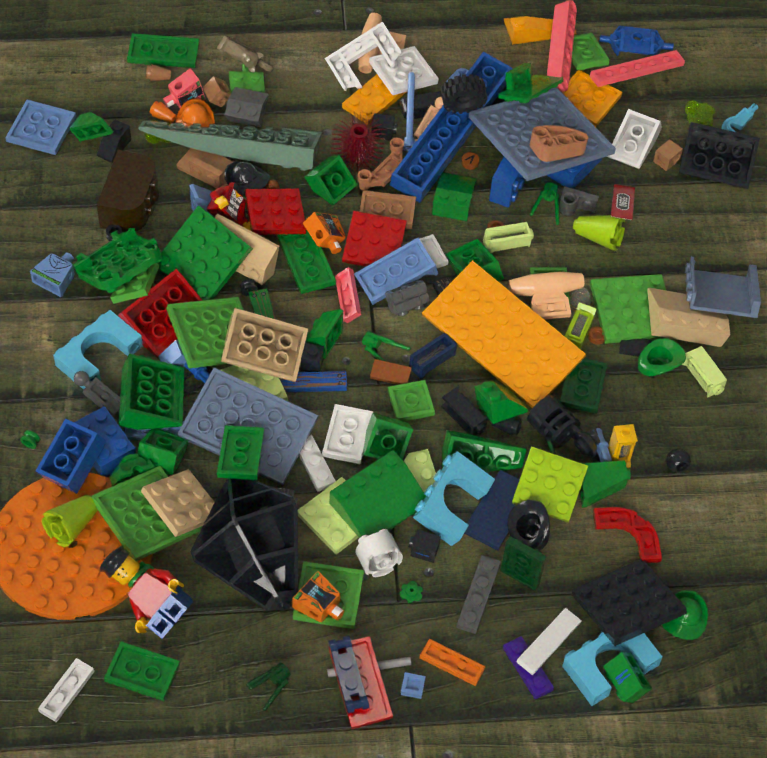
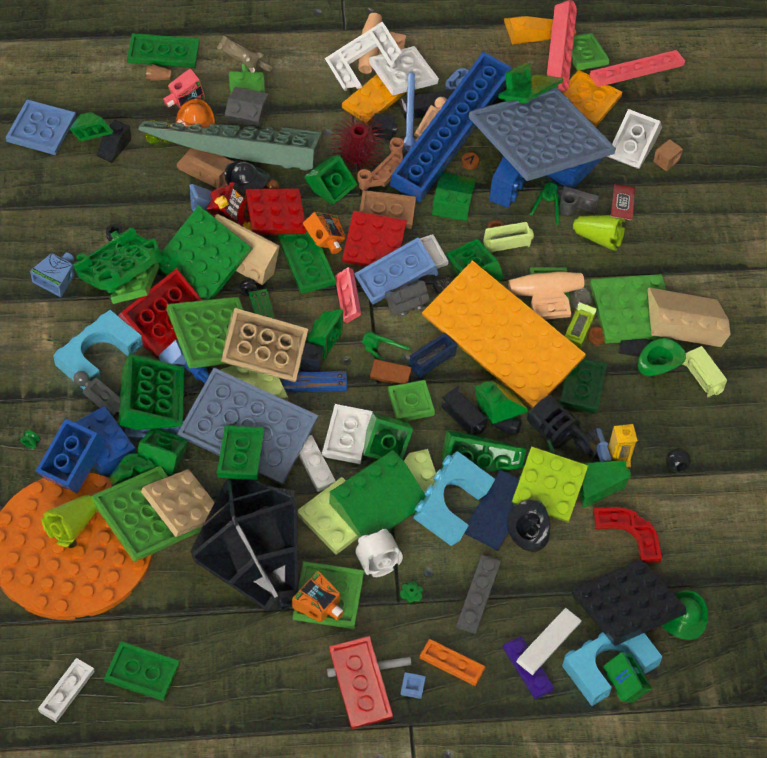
dark brown brick [97,150,159,232] -> none
piece [99,545,193,639] -> none
orange cone [149,101,177,124] -> none
medium nougat brick [203,76,231,107] -> none
dark green plant [246,662,291,711] -> none
plate [328,635,369,714] -> none
black brick [408,529,441,563] -> none
black tyre [441,74,487,114] -> none
dark green plate [500,536,546,591] -> none
nougat beam [529,125,588,162] -> none
blue plate [599,26,674,56] -> none
black slope [679,122,760,189] -> none
clear neon green plate [685,100,716,127] -> none
sand blue panel [685,256,761,318] -> none
medium azure piece [721,103,758,132] -> none

